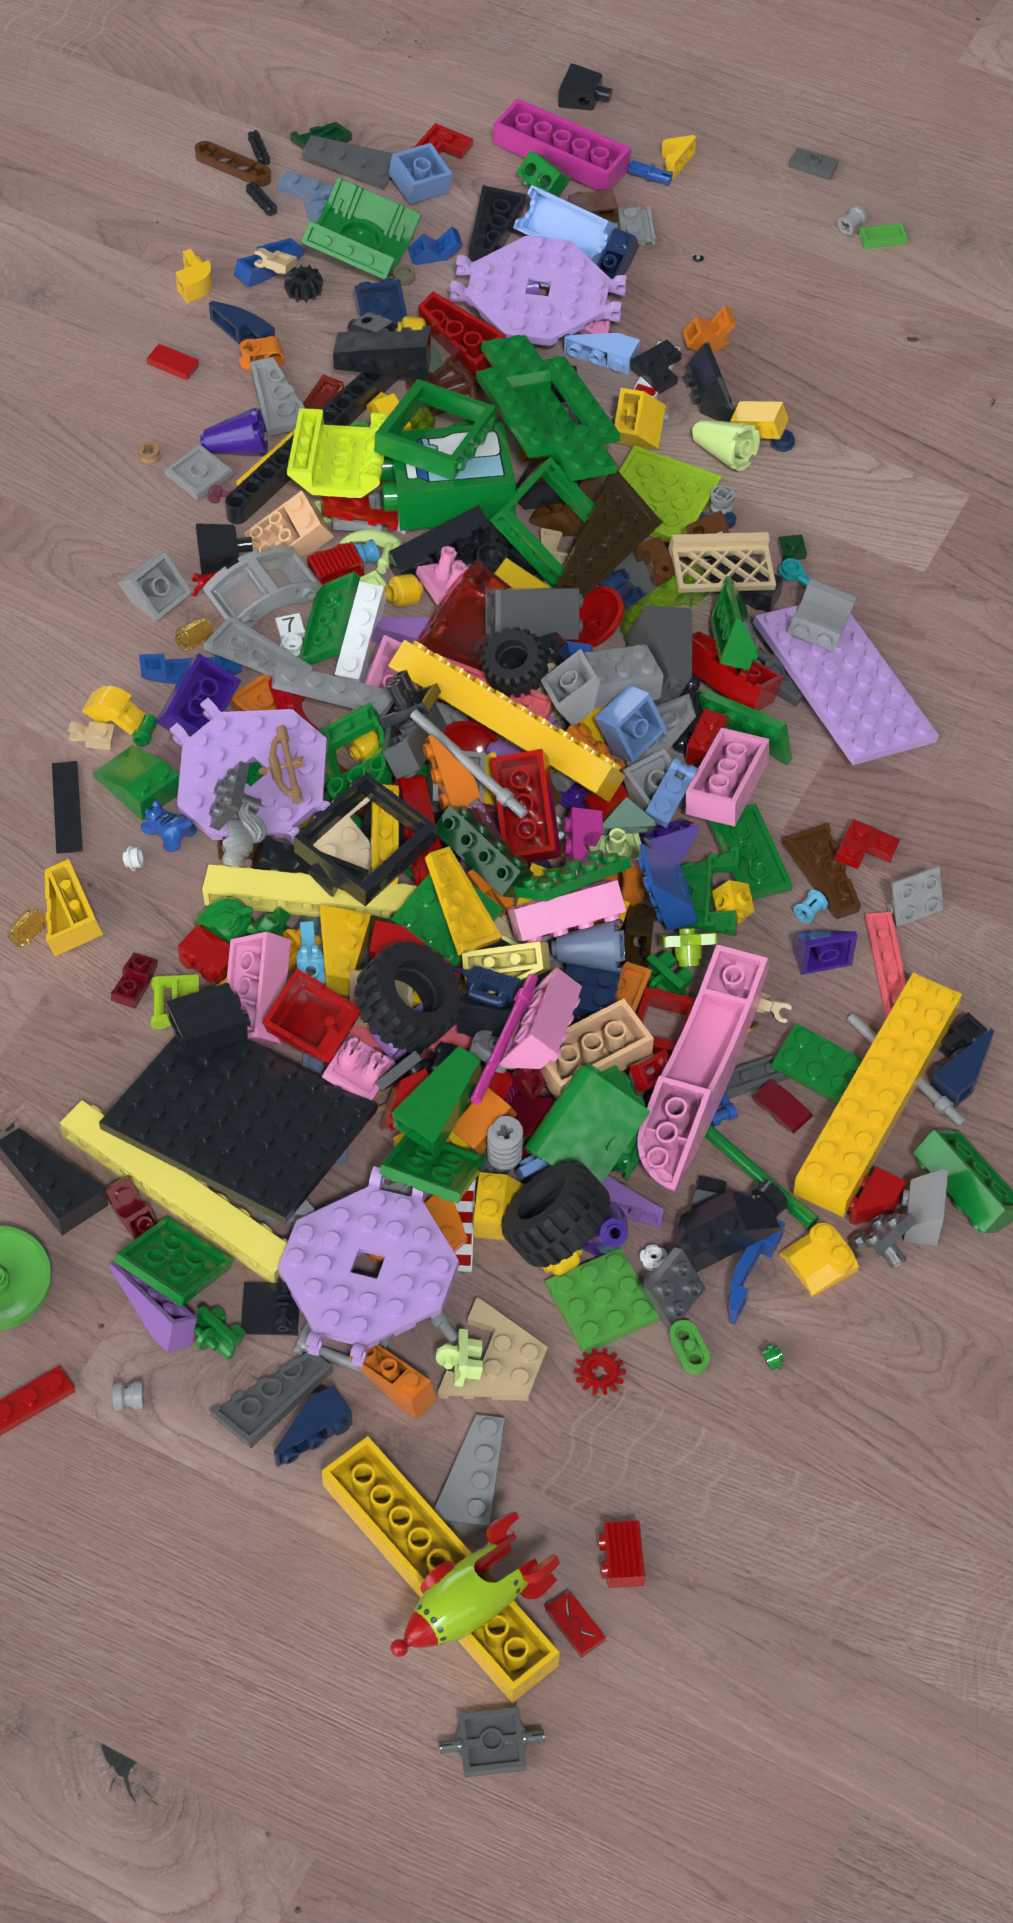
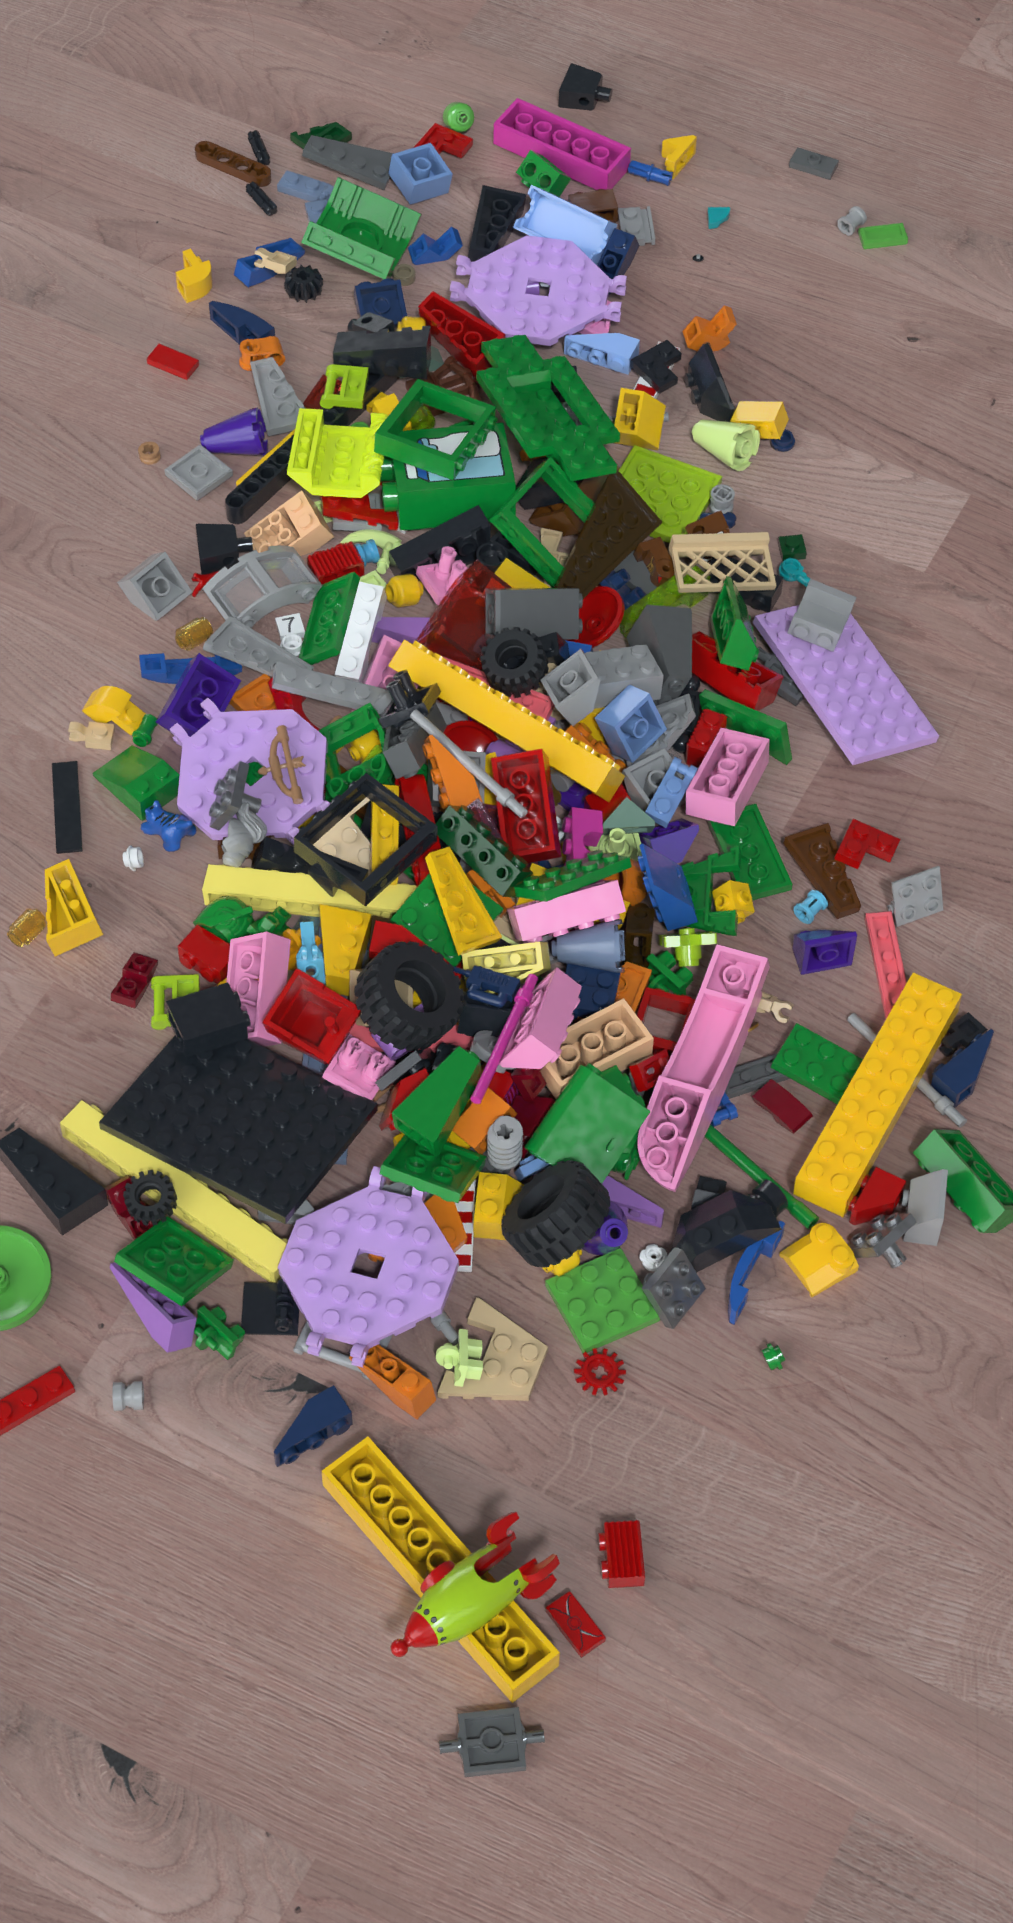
clear pink hand [208,484,232,504] -> none
dark grey wing [209,1352,333,1448] -> none
light grey wing [434,1415,505,1530] -> none
bright green plate [669,1320,710,1375] -> none
none -> black tyre [123,1170,177,1225]
none -> lime plate [320,364,369,409]
none -> bright green head [443,102,475,132]
none -> teal tile [707,207,730,229]

